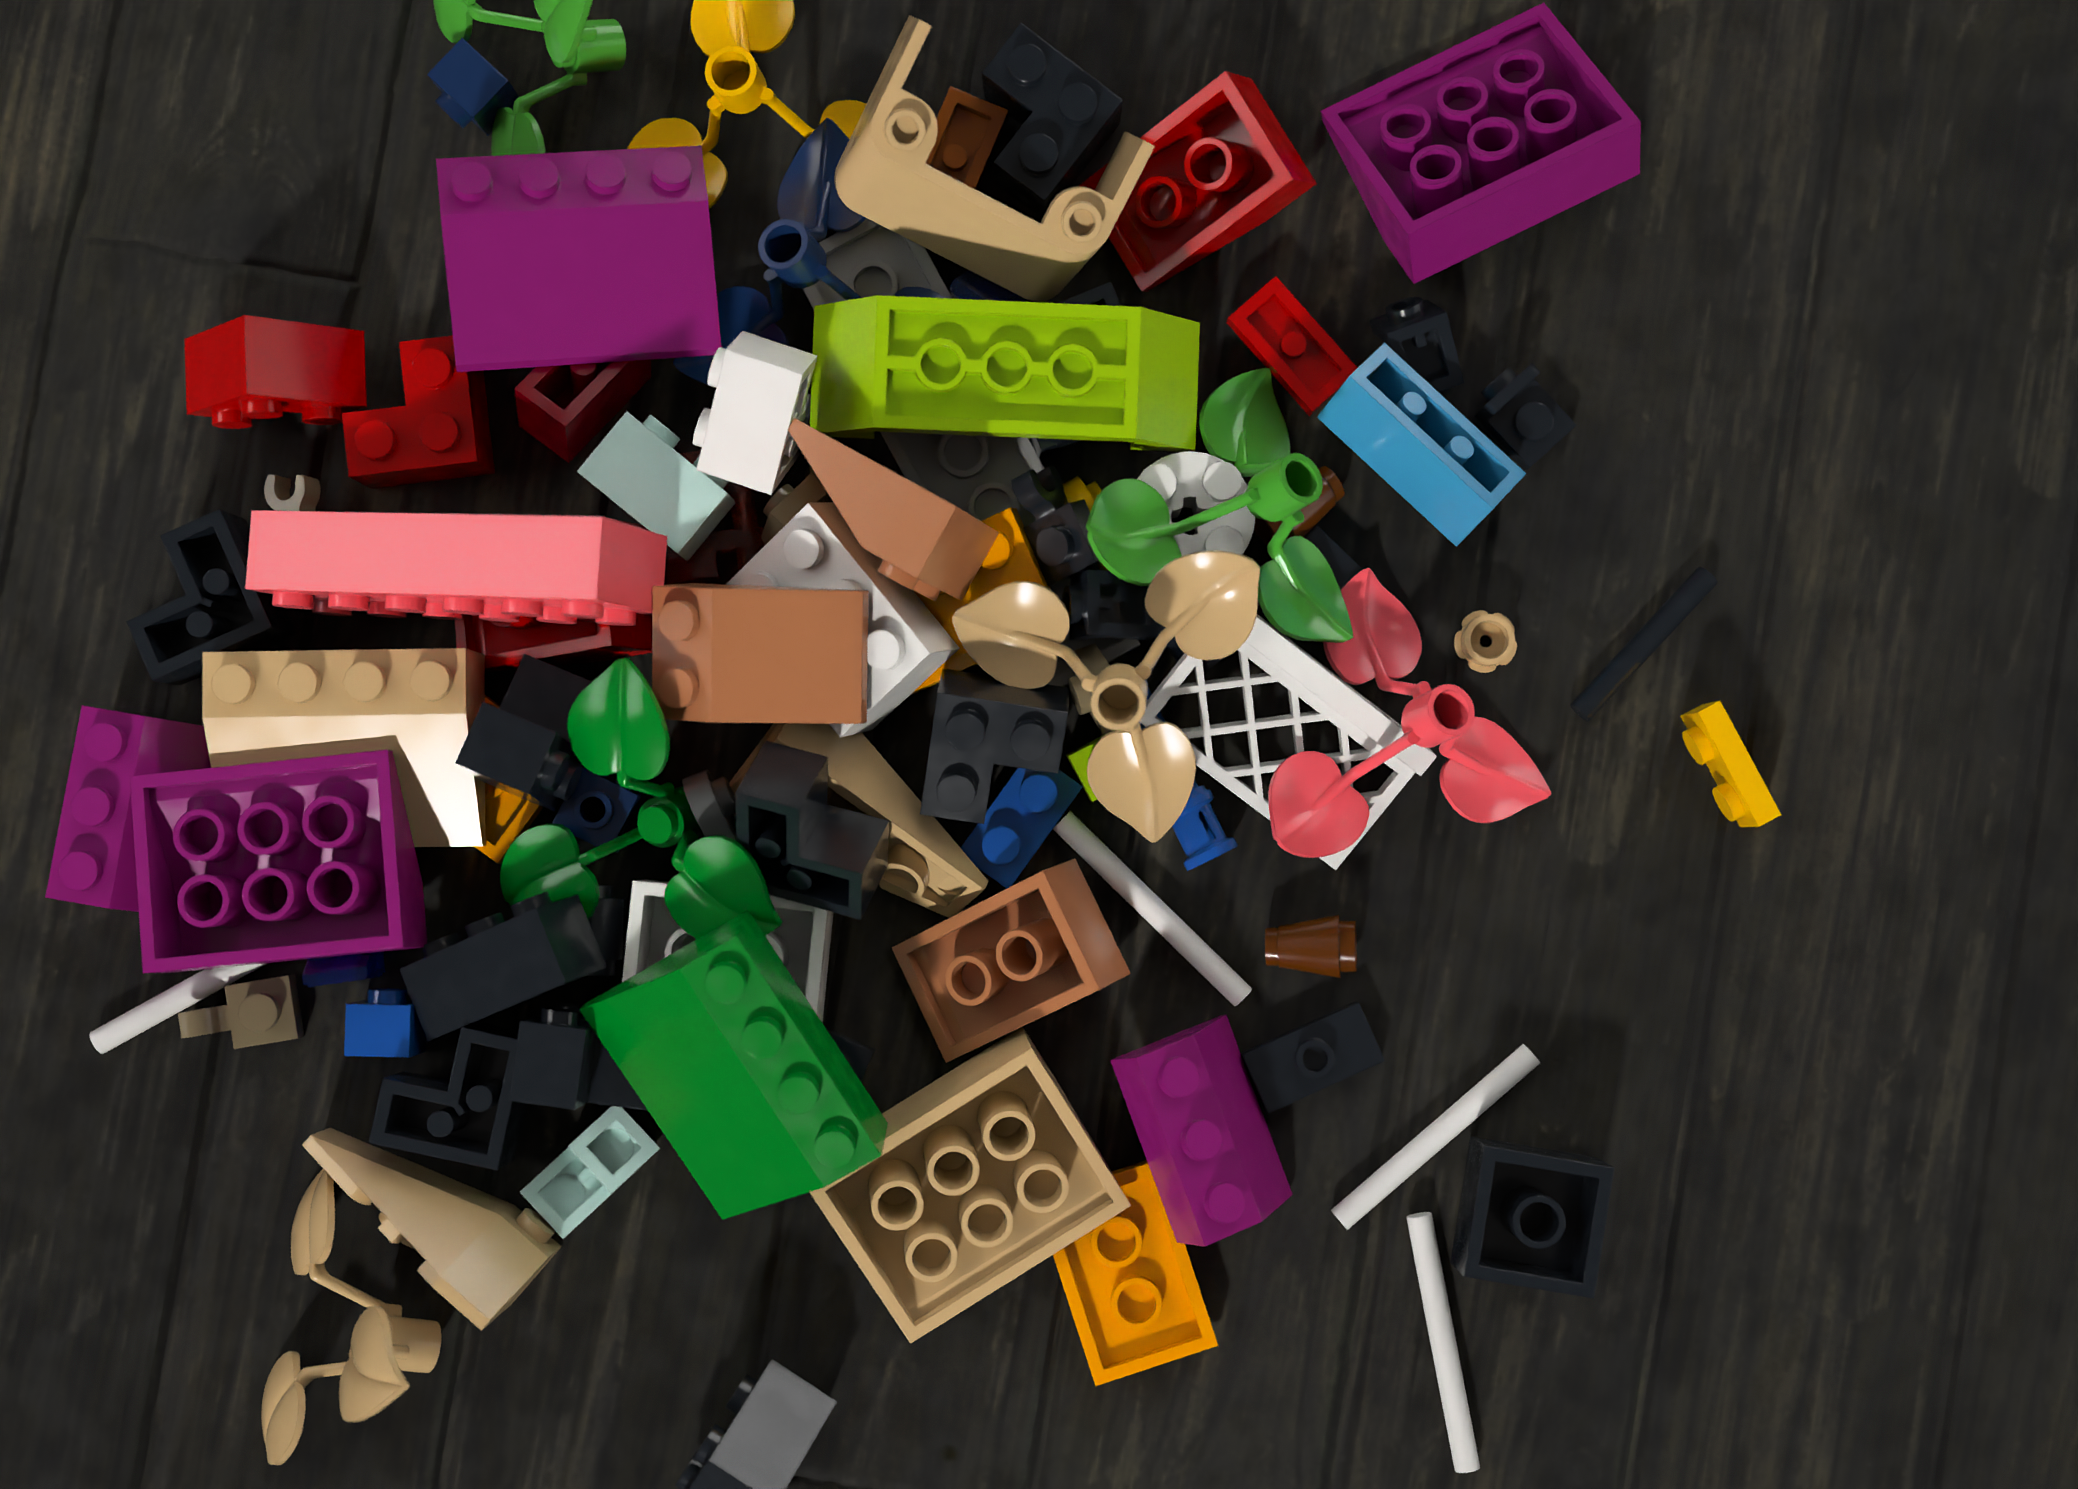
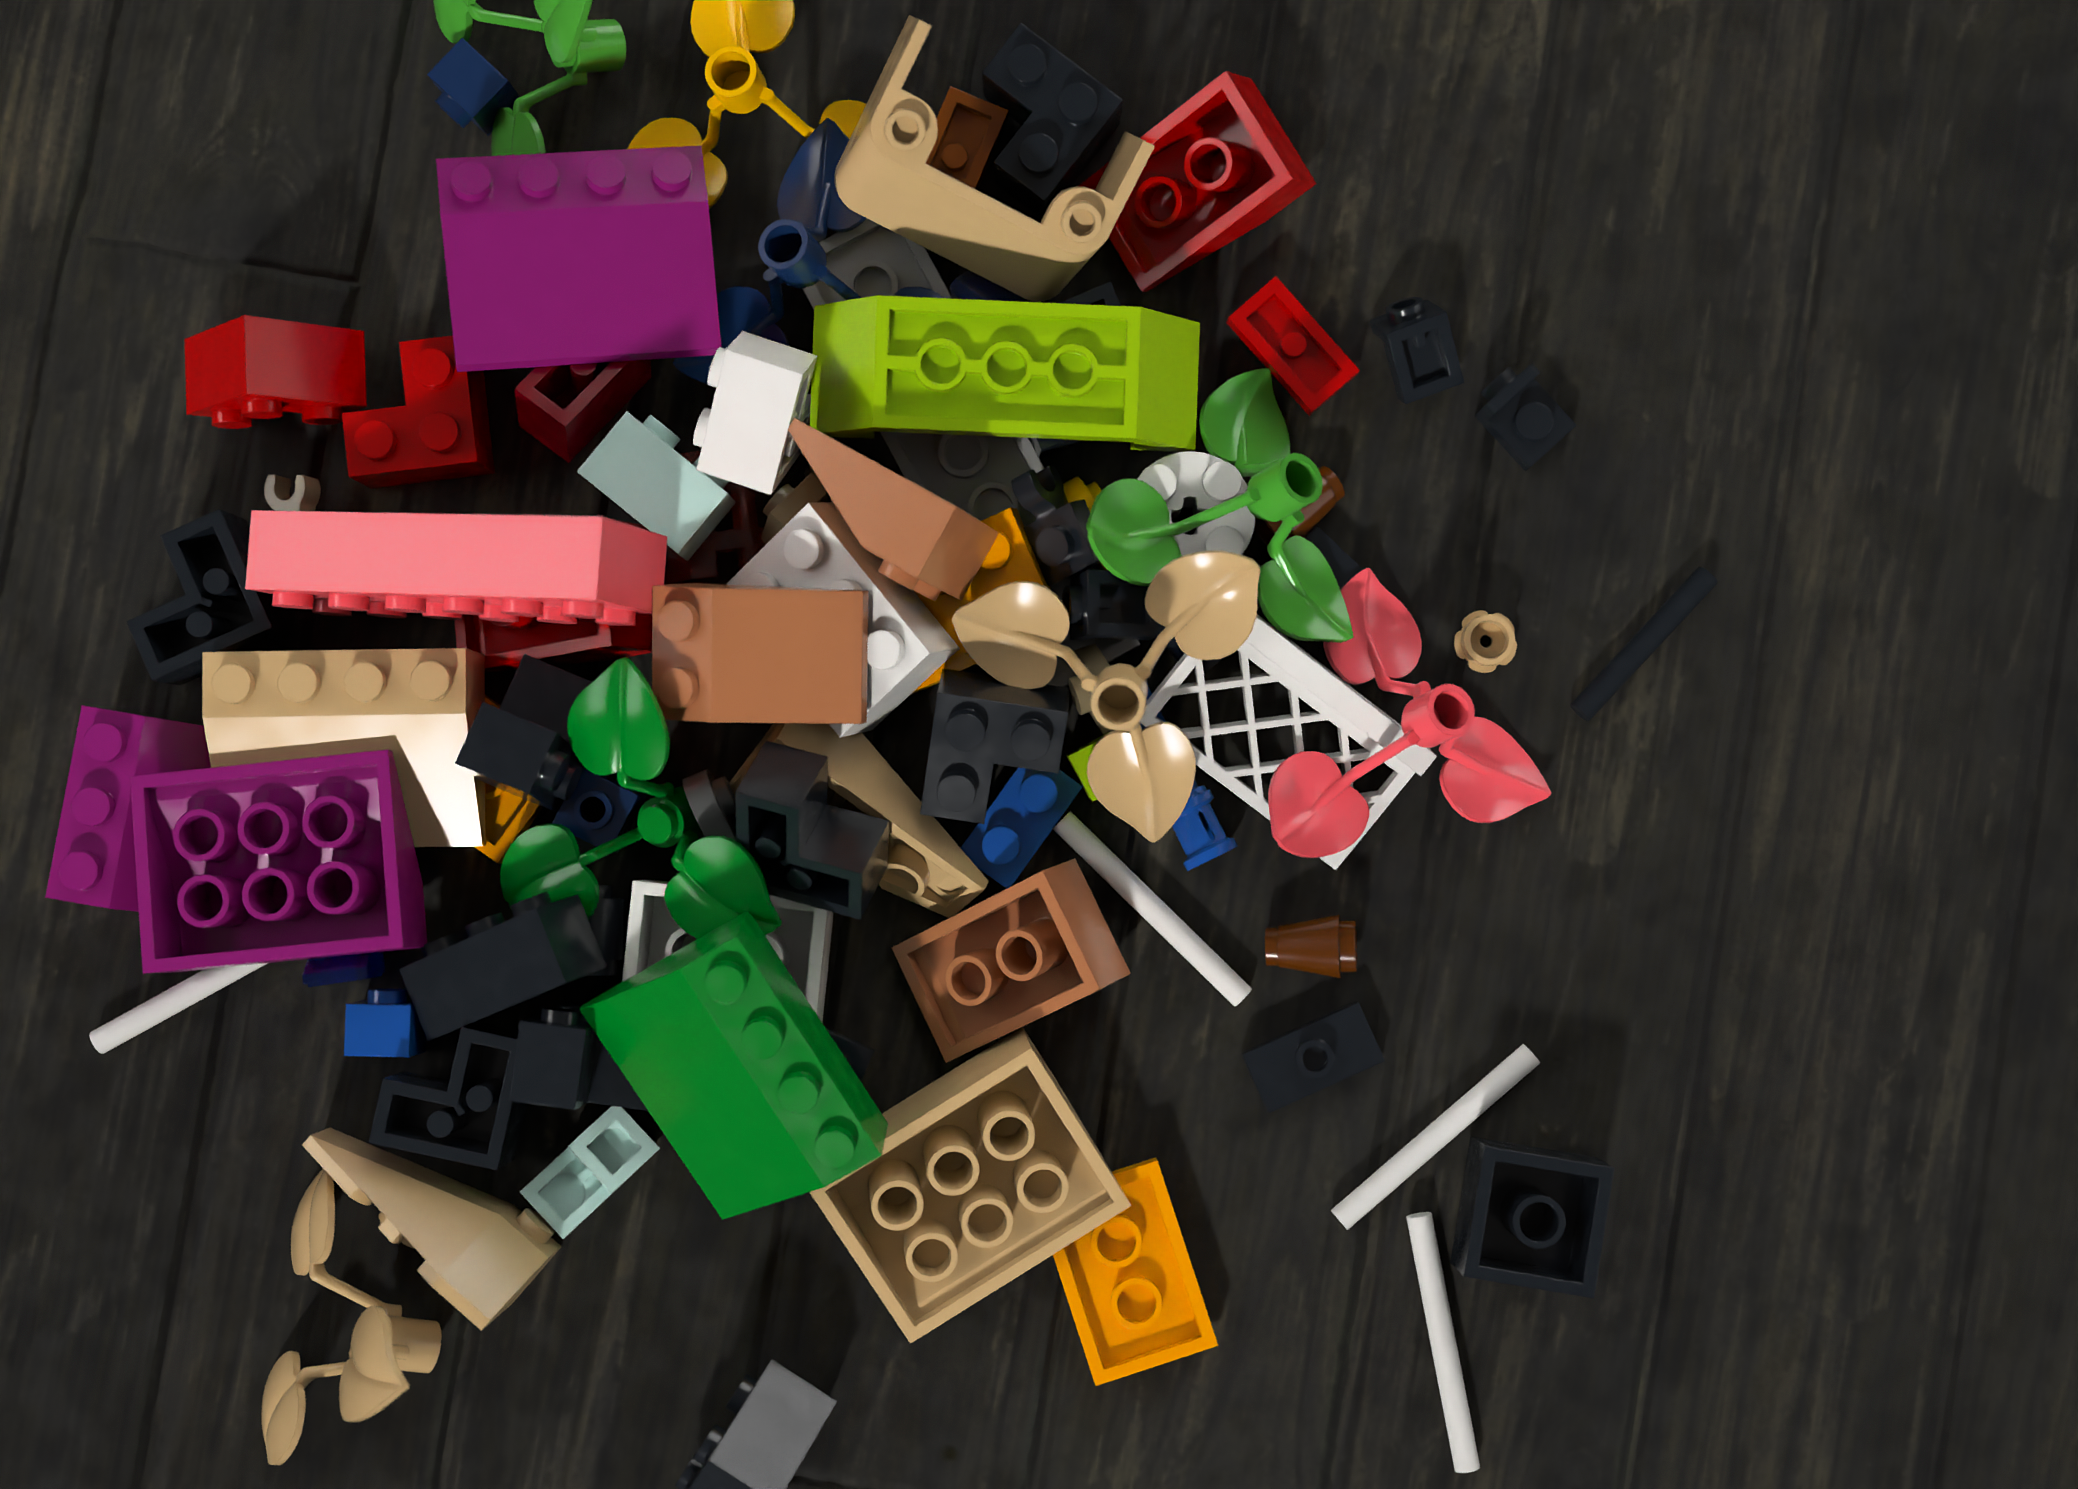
dark tan plate [178,974,305,1049] -> none
magenta slope [1110,1014,1293,1247] -> none
dark azure brick [1317,342,1526,547] -> none
magenta slope [1320,3,1641,284] -> none
yellow plate [1681,701,1782,827] -> none

